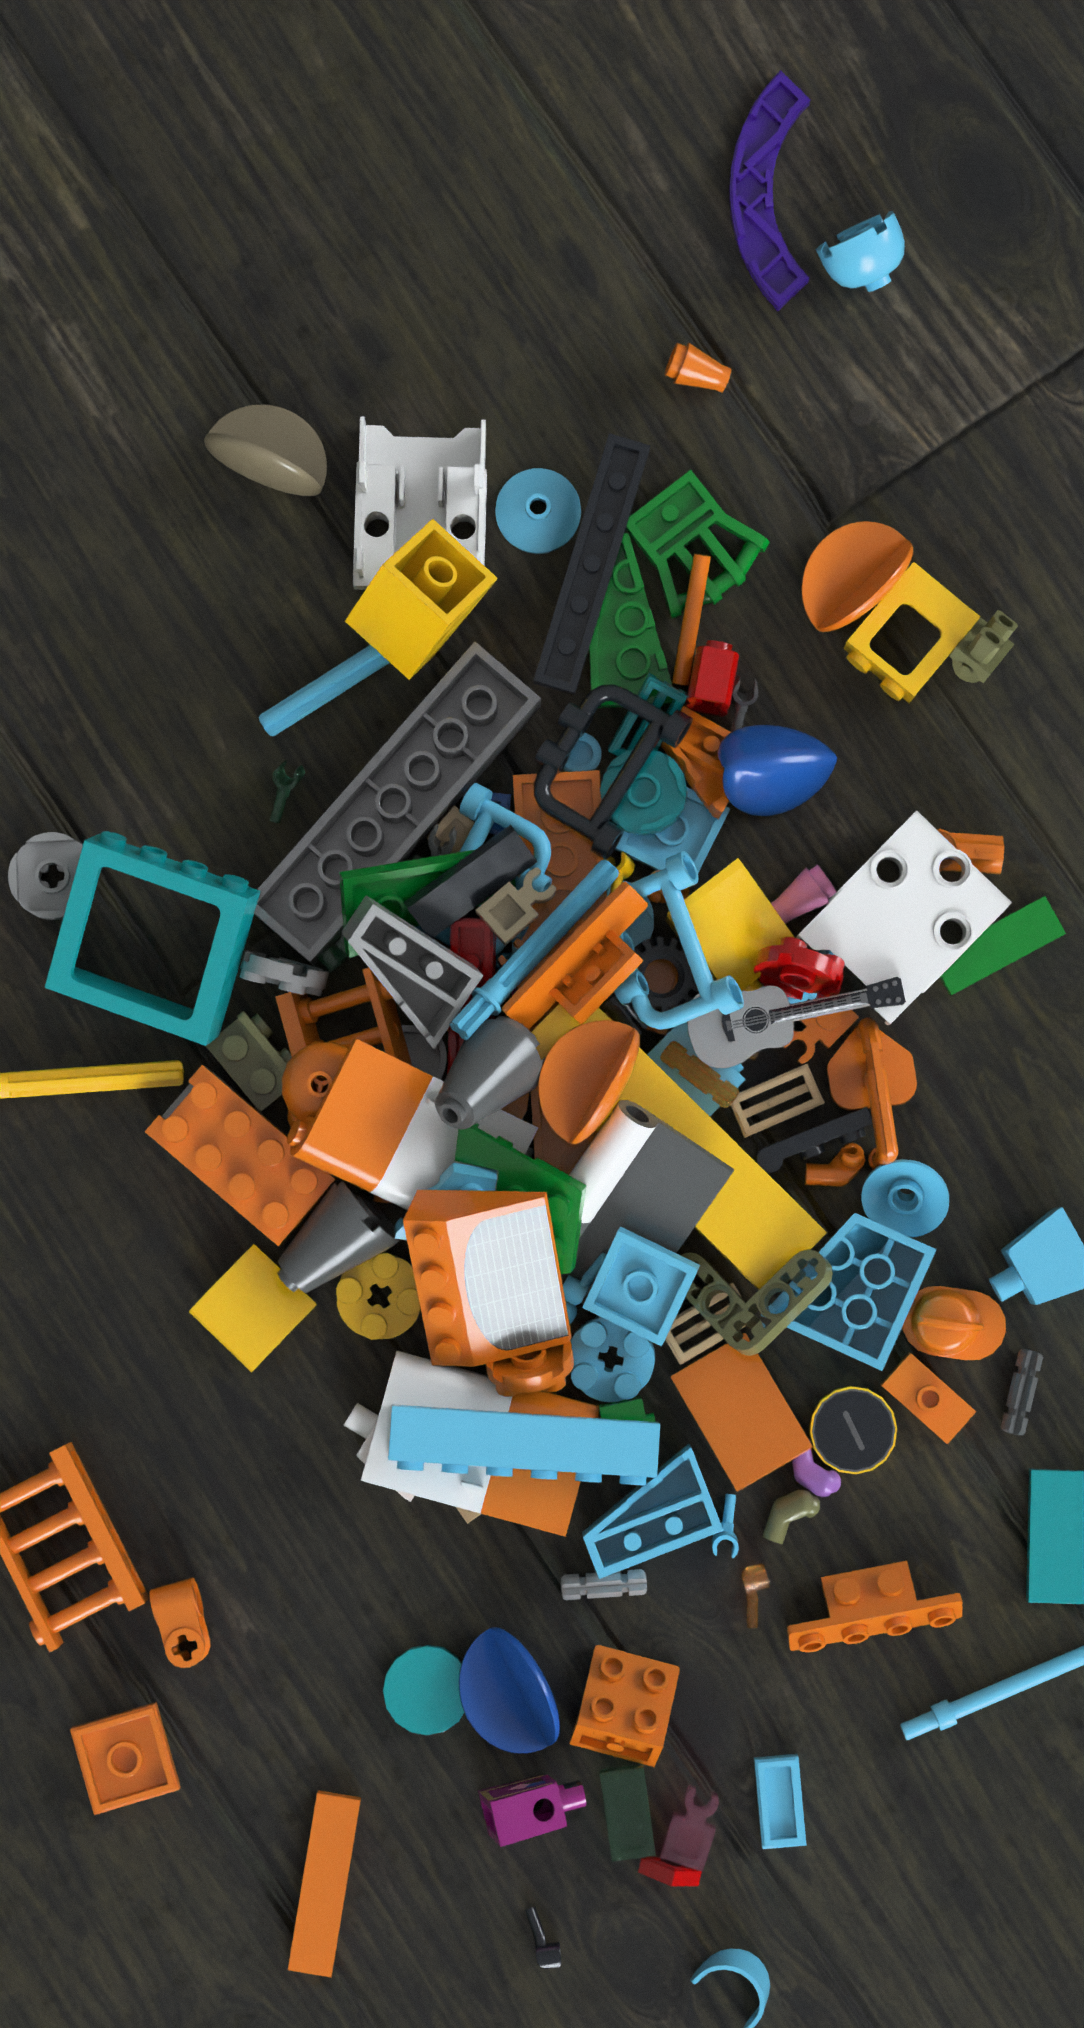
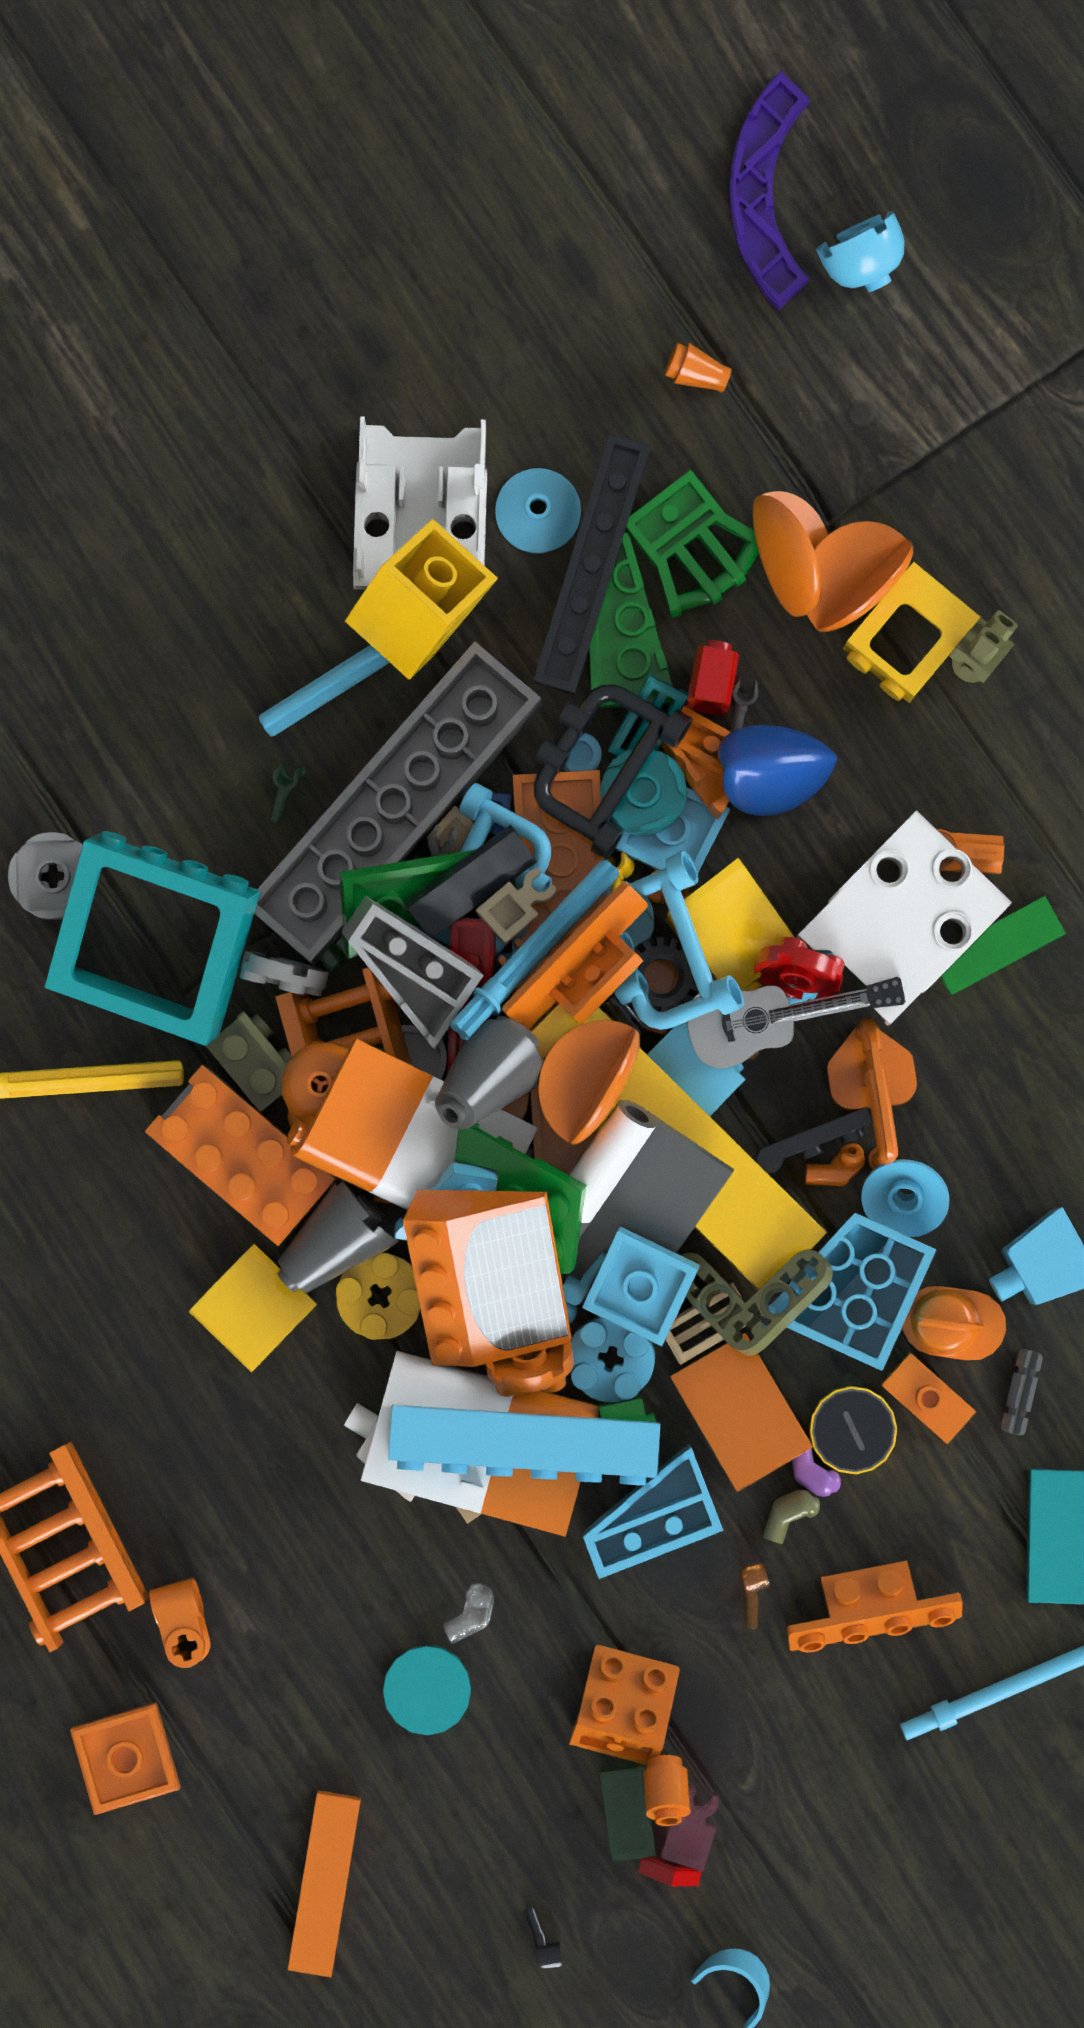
dark tan piece [204,405,327,496] -> none
blue piece [459,1627,560,1754] -> none
magenta torso [478,1774,586,1847] -> none
light grey axle [561,1569,647,1600] -> none
clear orange axle [660,1041,739,1108] -> none
orange bar [672,554,711,685] -> none
medium azure hand [712,1494,739,1558] -> none
tan tile [727,1064,824,1138] -> none
medium azure tile [754,1754,806,1849] -> none
bright pink cone [771,864,837,924] -> none
orange plate [783,1010,859,1065] -> none
none -> clear arm [443,1583,495,1644]
none -> orange brick [643,1755,691,1826]
none -> orange piece [752,491,828,617]

